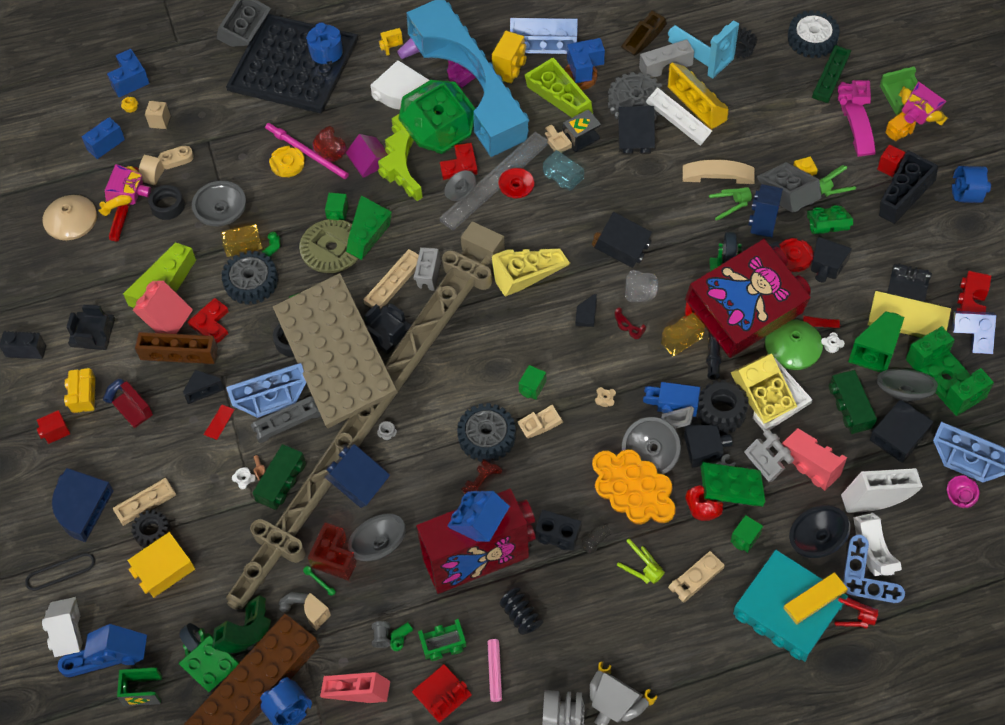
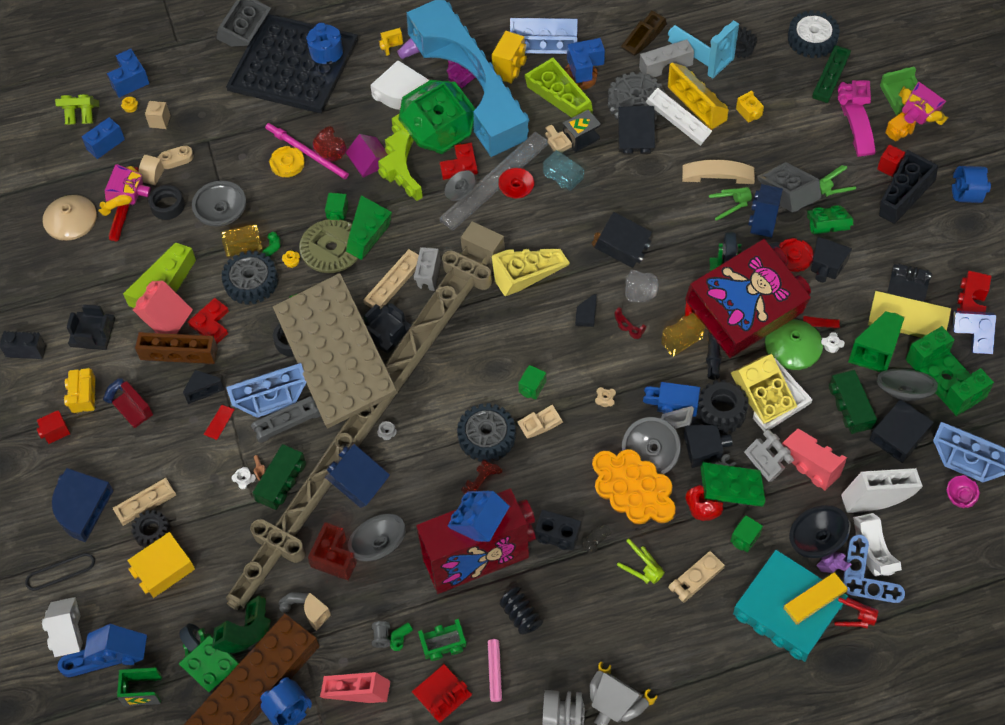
green hinge [303,566,336,596] -> none
yellow plate [793,157,818,176] -> none
none -> lime plate [55,95,100,125]
none -> yellow plate [282,250,300,268]
none -> yellow brick [736,91,764,123]
none -> medium lavender plate [817,552,852,573]

